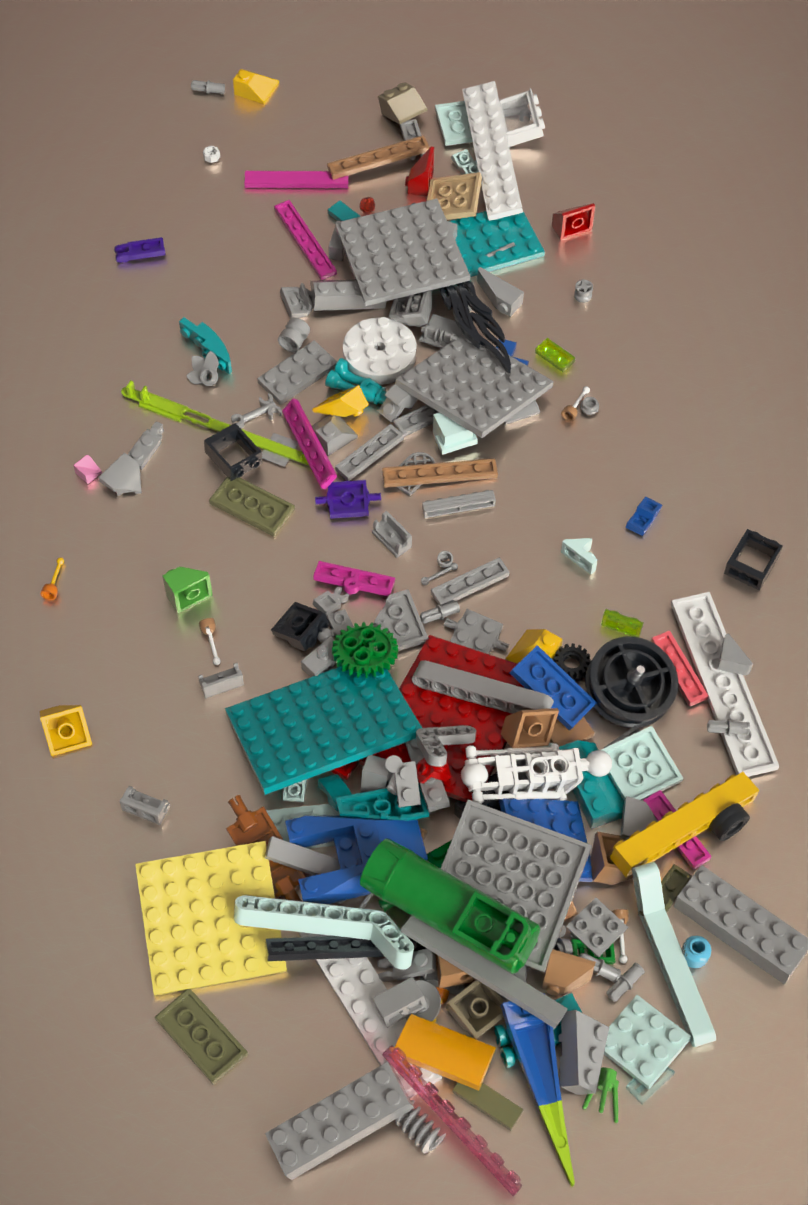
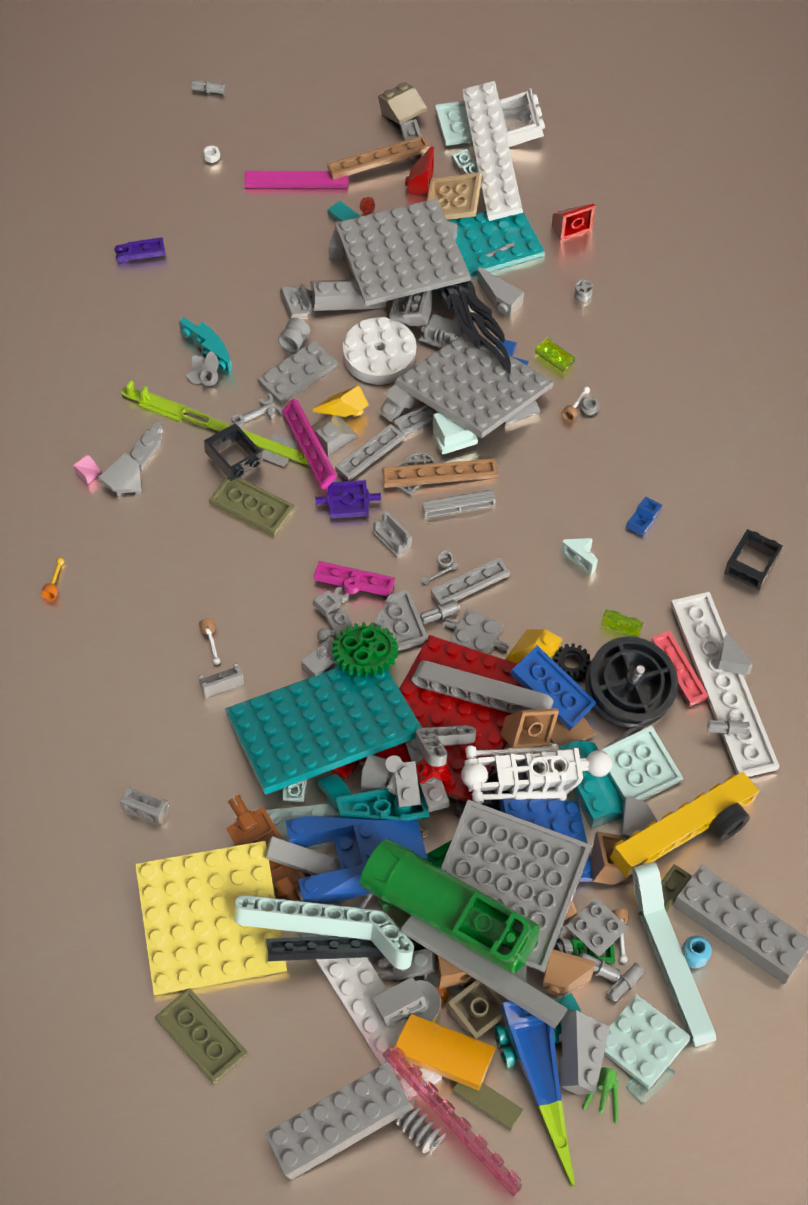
yellow slope [39,705,92,756] -> none
bright green slope [162,567,213,613] -> none
yellow slope [233,69,279,105] -> none
black plate [271,602,329,651] -> none
dark pink tile [274,200,337,280] -> none
teal piece [325,358,387,405] -> none
dark pink hinge [643,790,712,870] -> none

